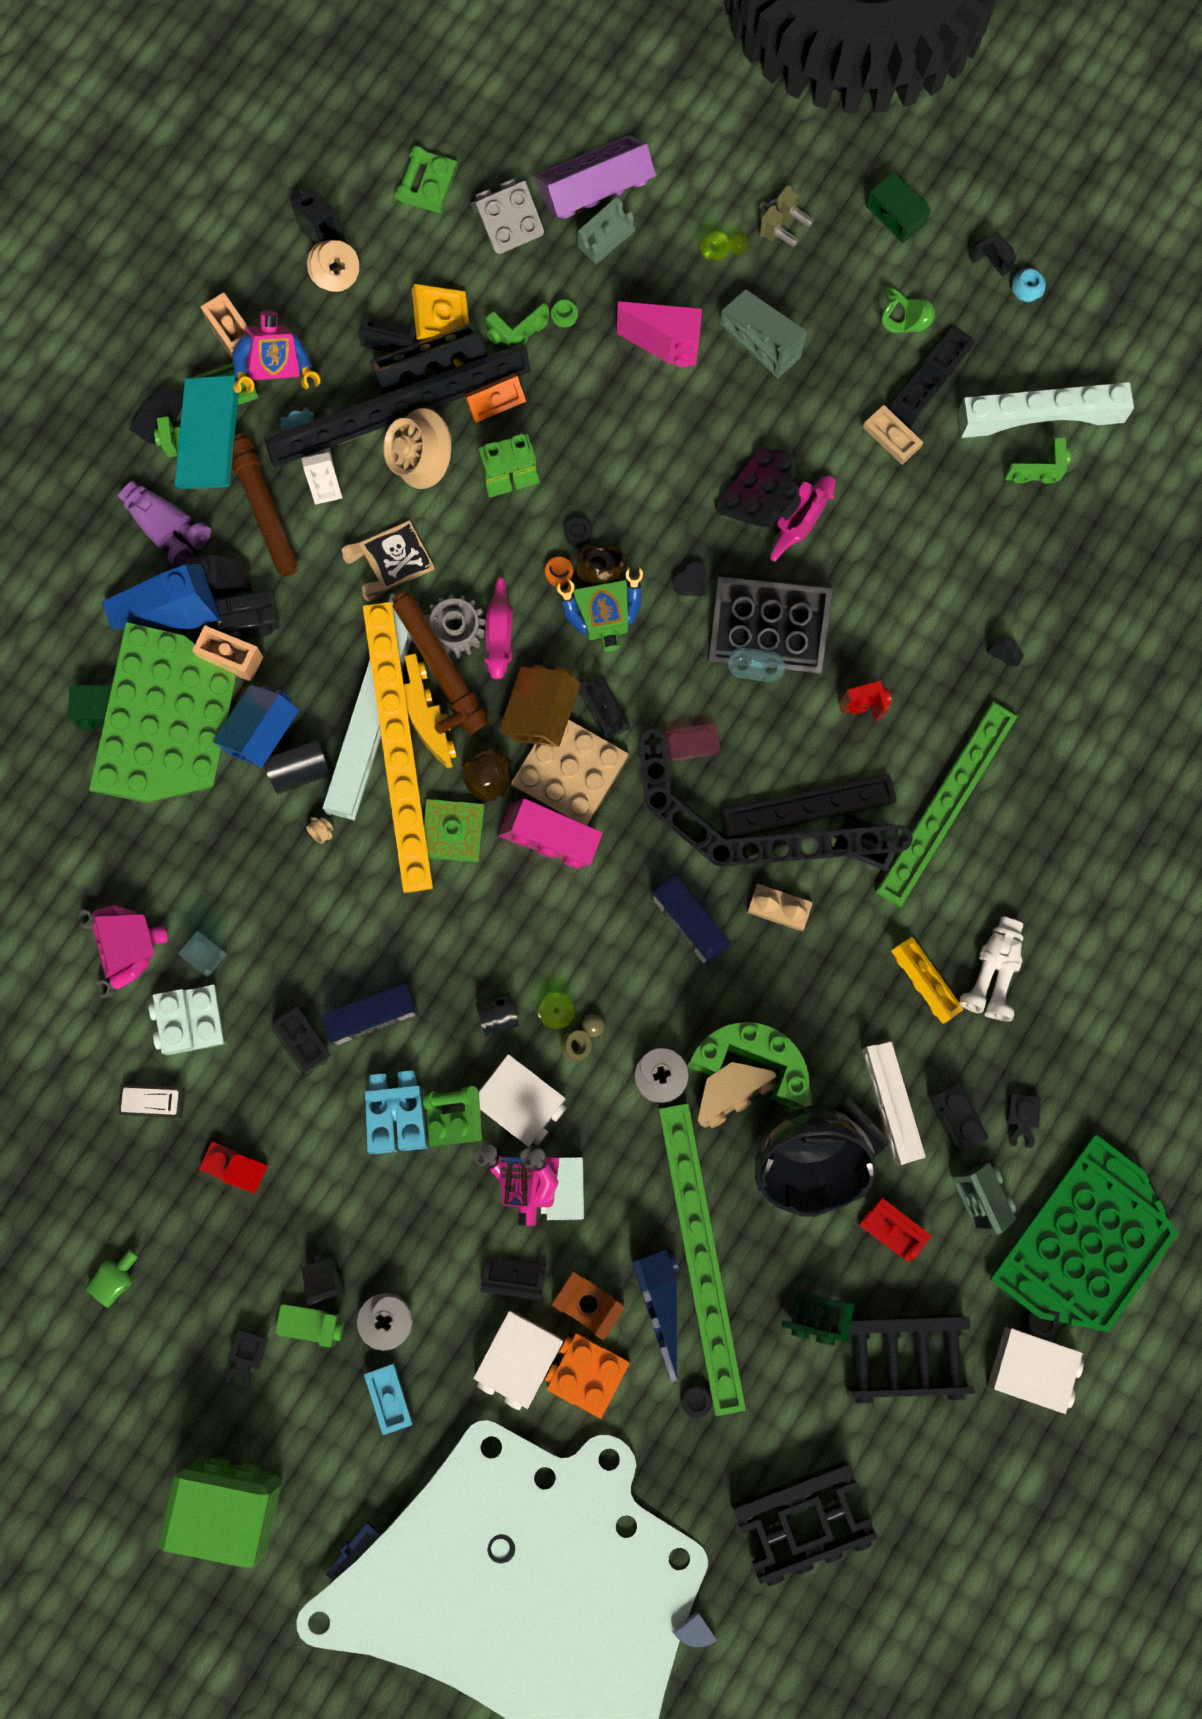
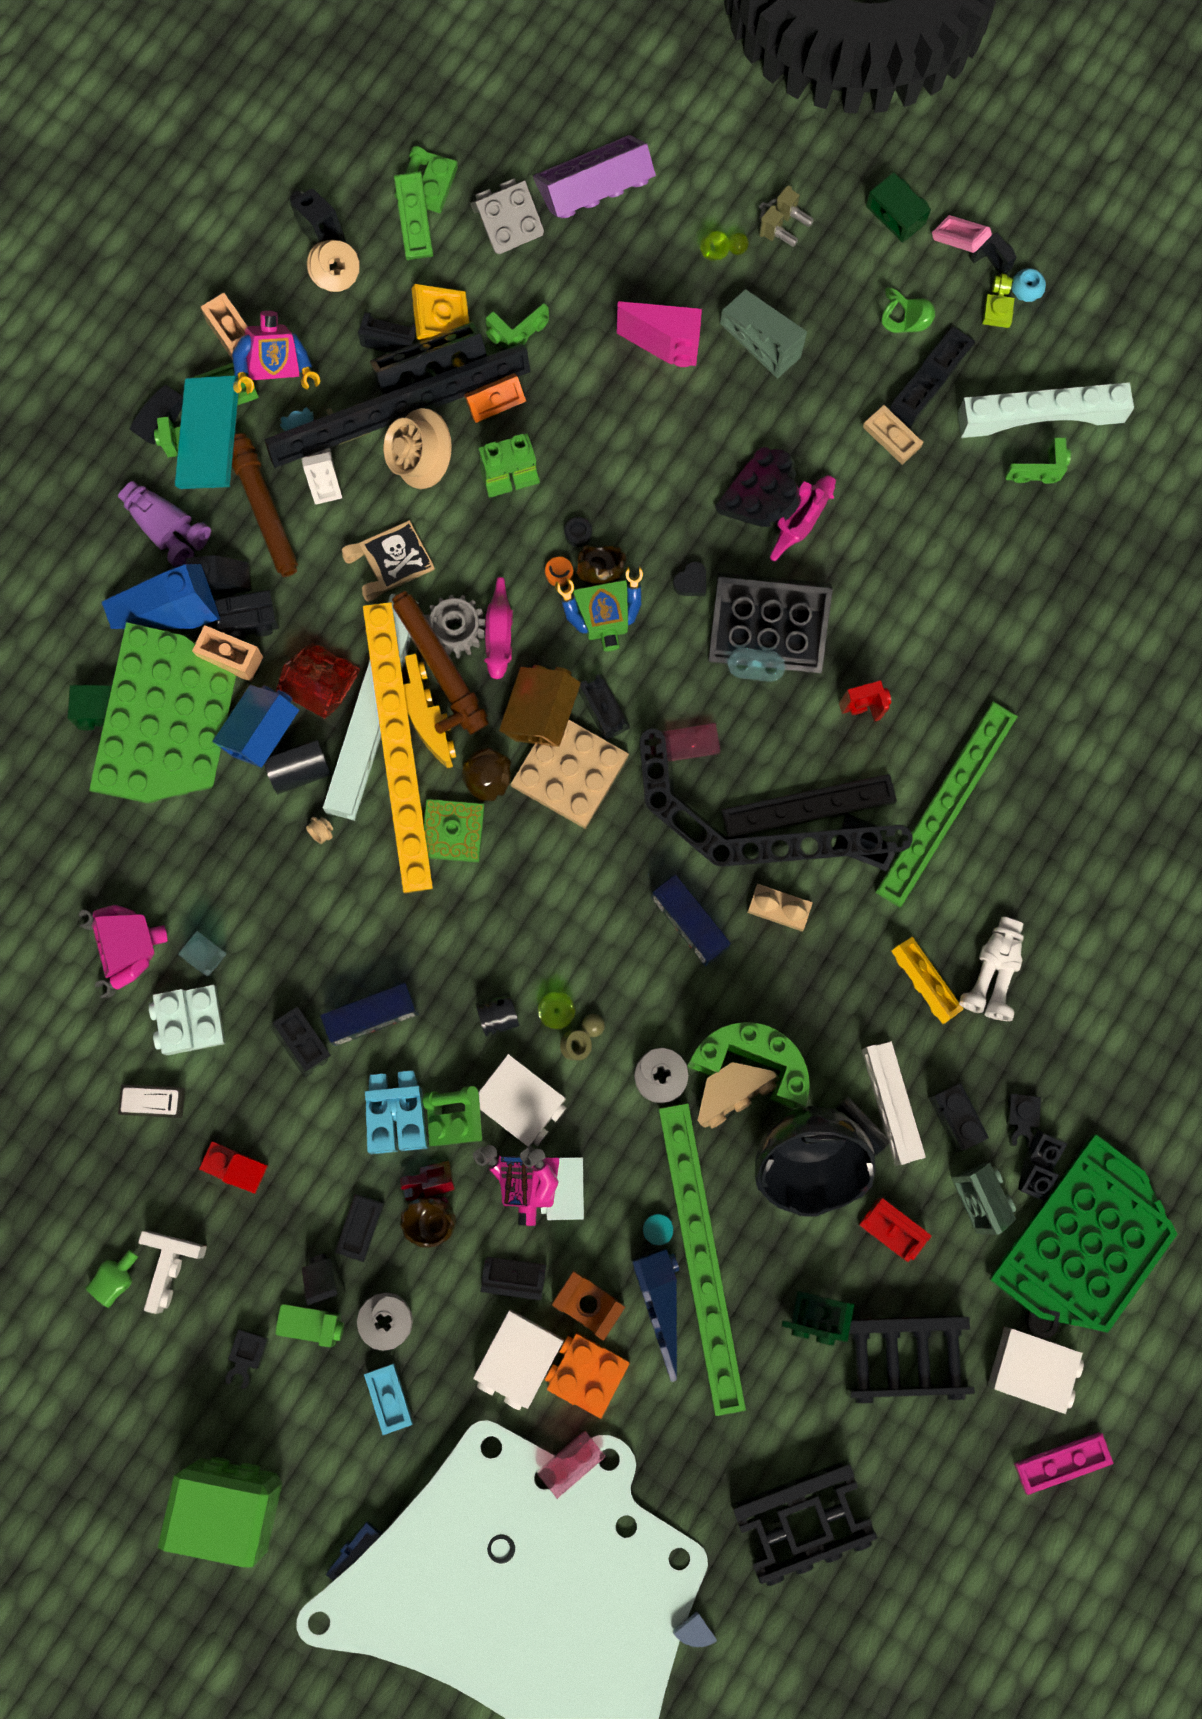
dark pink wedge [497,799,603,869] -> none
bright green plate [551,300,578,328] -> none
sand green hinge [578,197,635,265] -> none
black tile [681,1385,712,1418] -> none
black tile [987,636,1024,666] -> none
none -> white bracket [138,1231,207,1314]
none -> clear red slope [276,643,360,719]
none -> black tile [335,1194,385,1262]
none -> bright green tile [394,171,434,260]
none -> dark red plate [400,1161,455,1201]
none -> dark brown hair [400,1196,456,1248]
none -> clear pink plate [537,1430,606,1499]
none -> teal tile [643,1214,673,1245]
none -> bright pink tile [932,215,992,253]
none -> lime plate [982,273,1015,328]
none -> dark pink tile [1014,1432,1114,1495]
none -> black slope [1018,1129,1067,1201]

